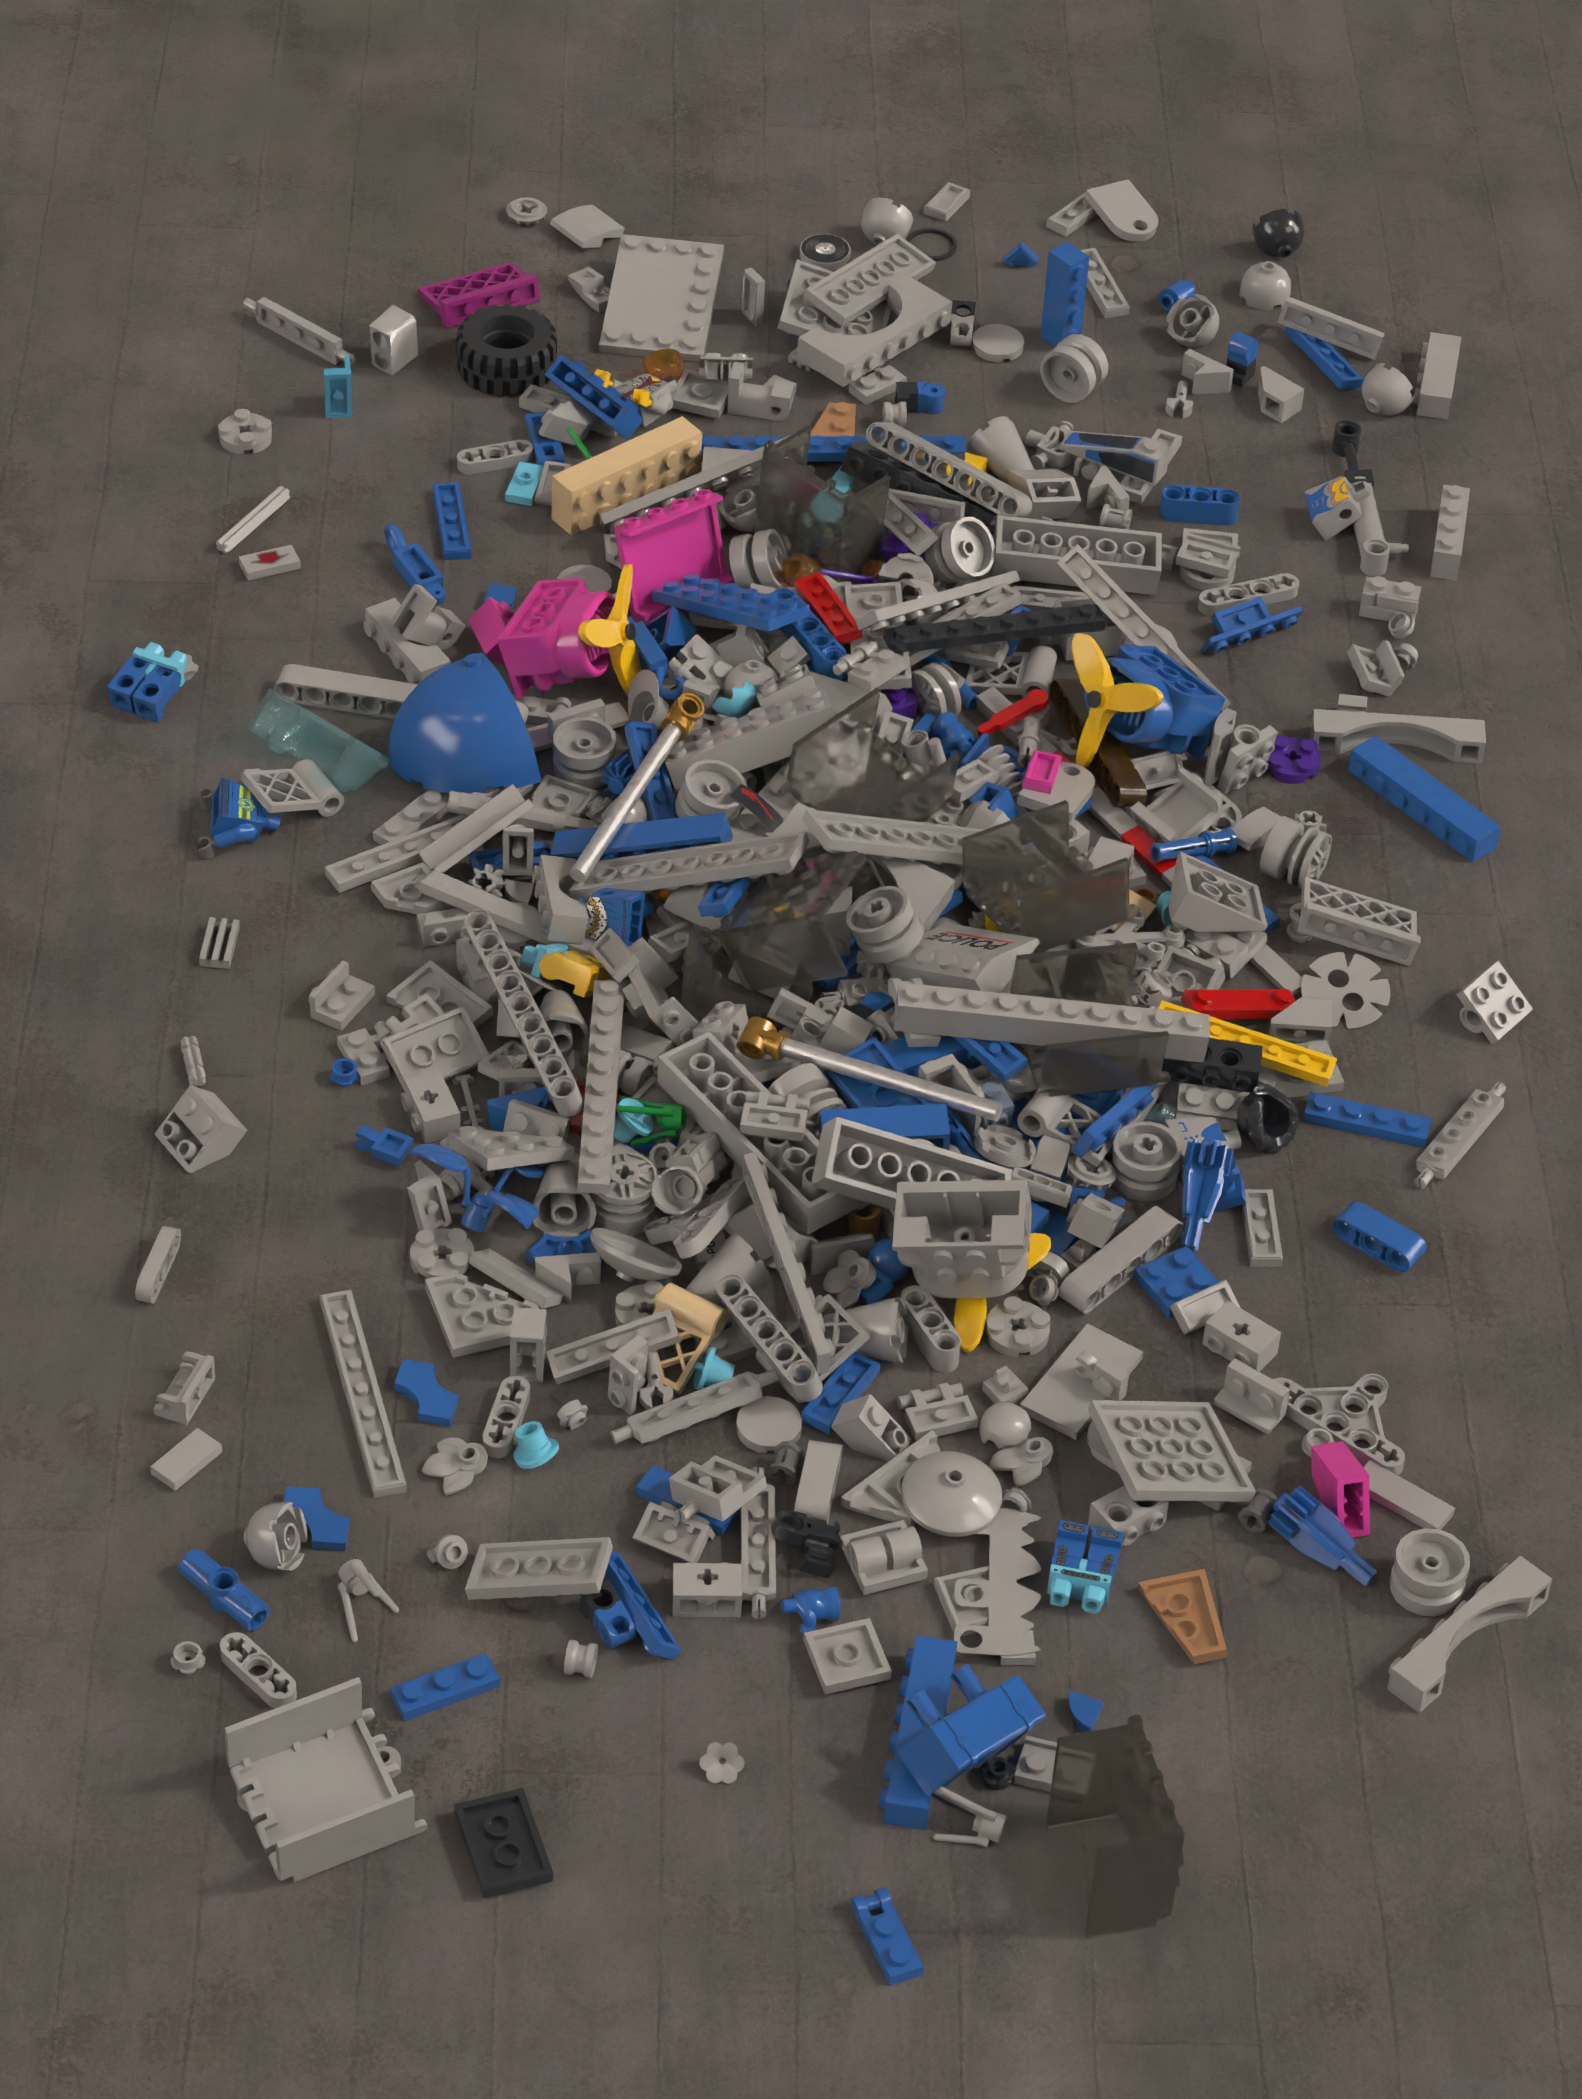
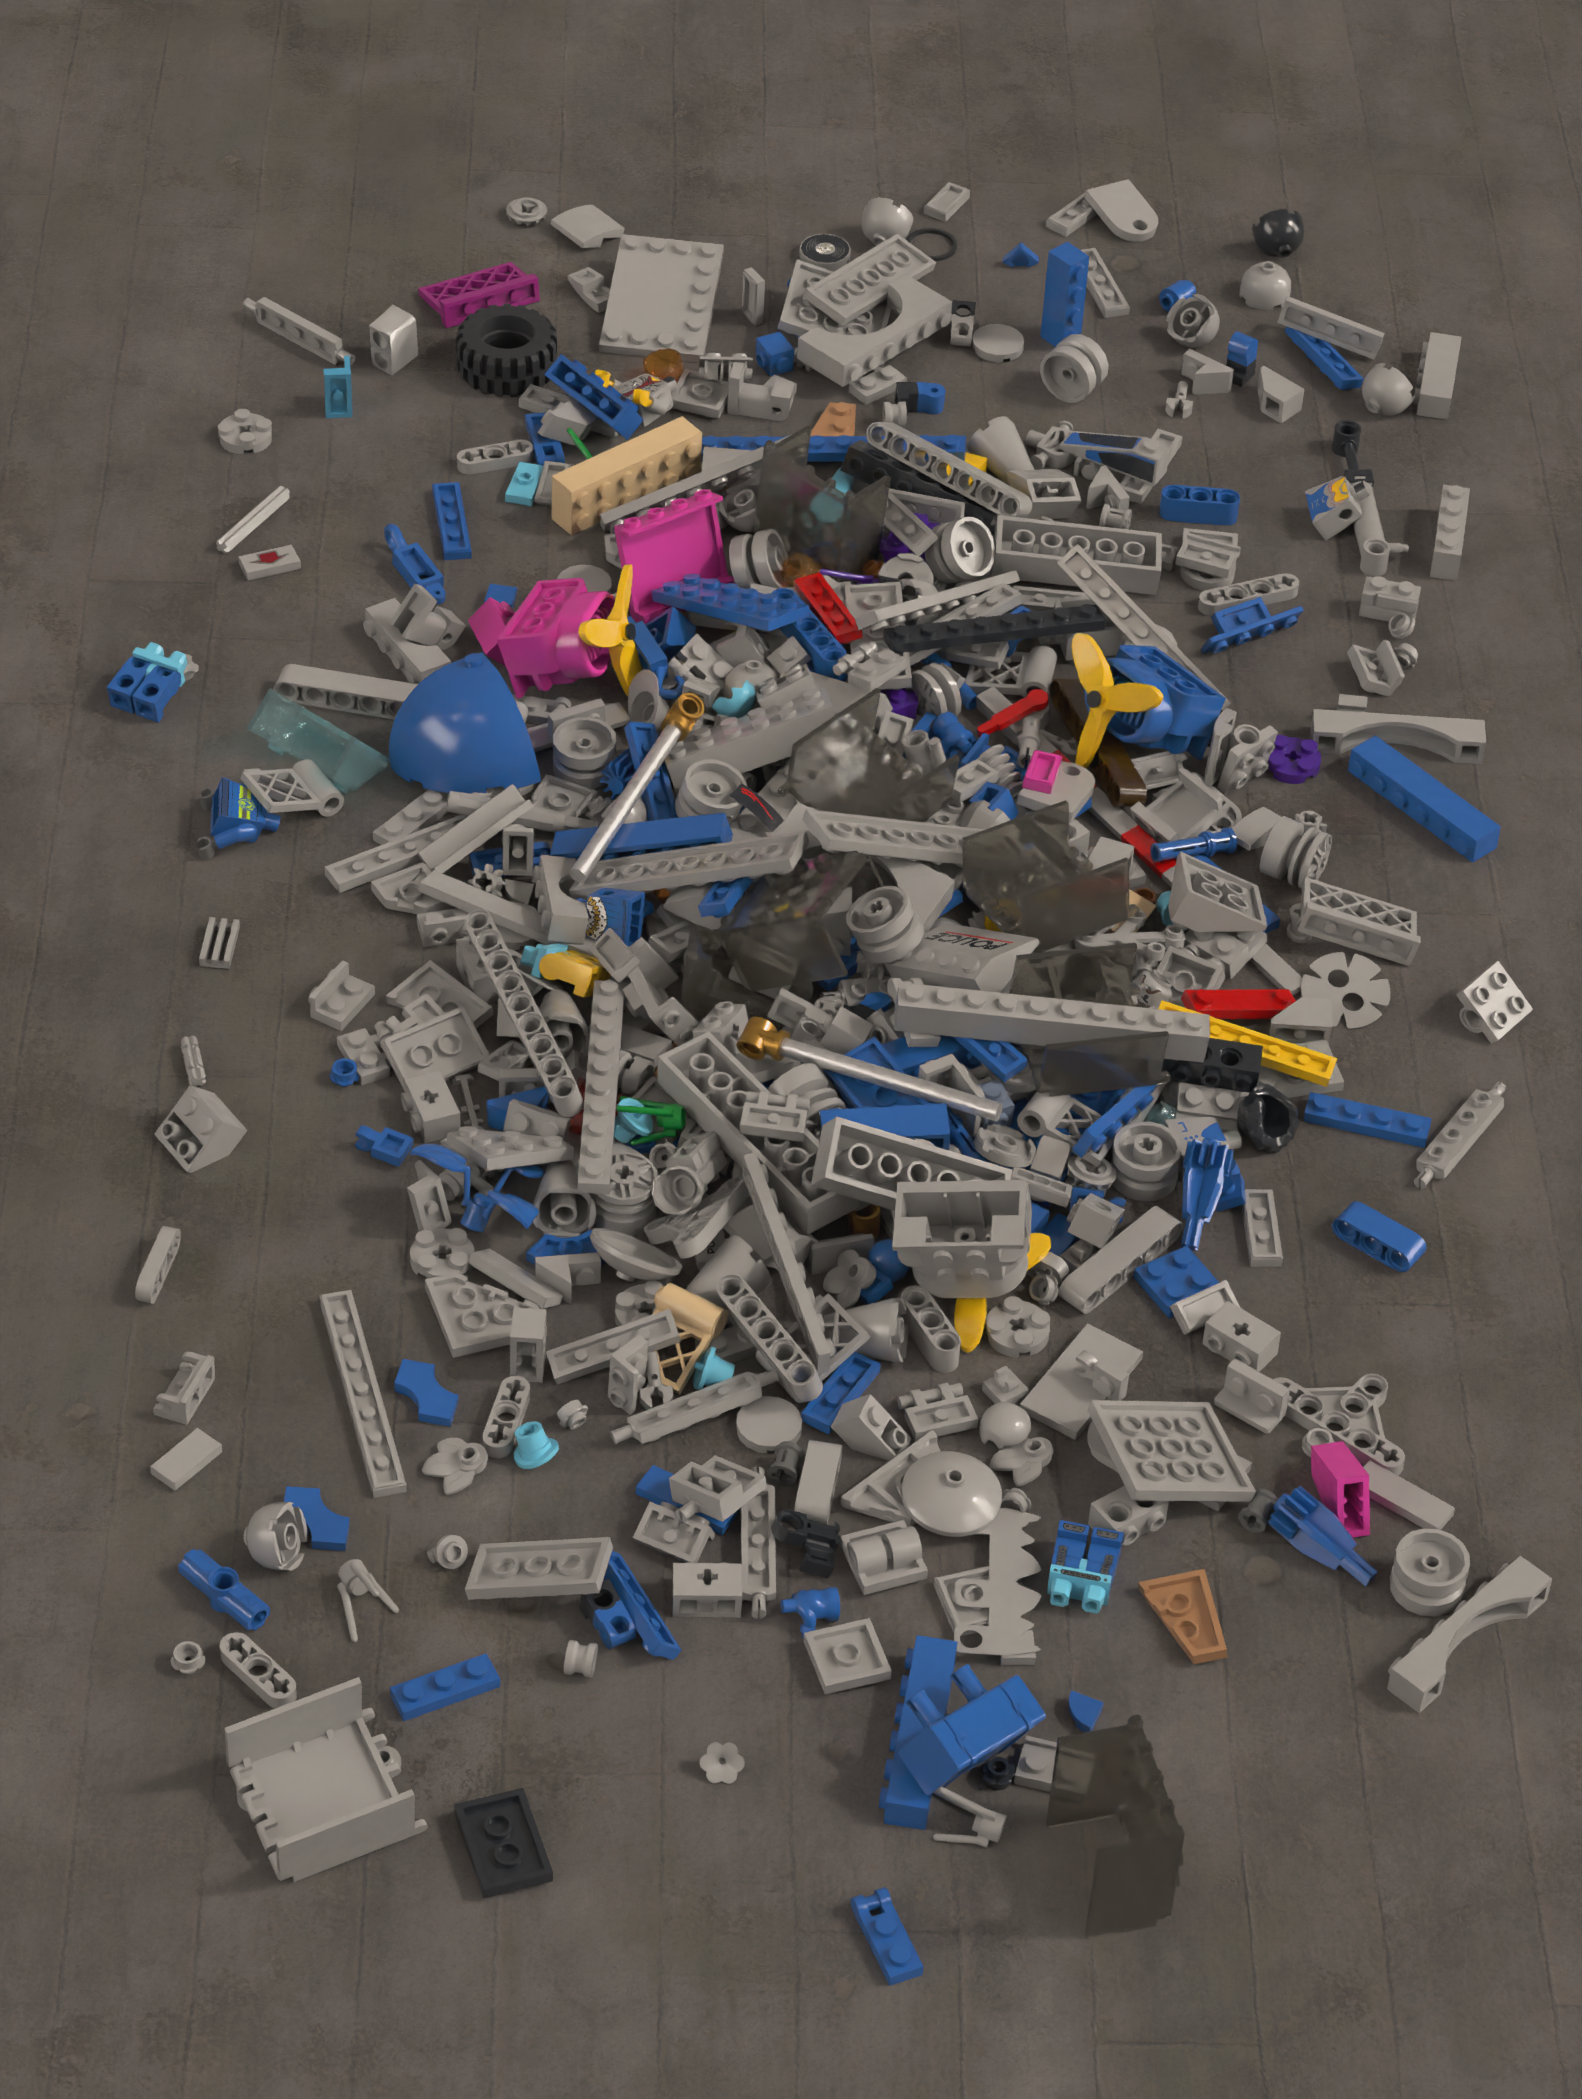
none -> blue brick [756,332,794,377]

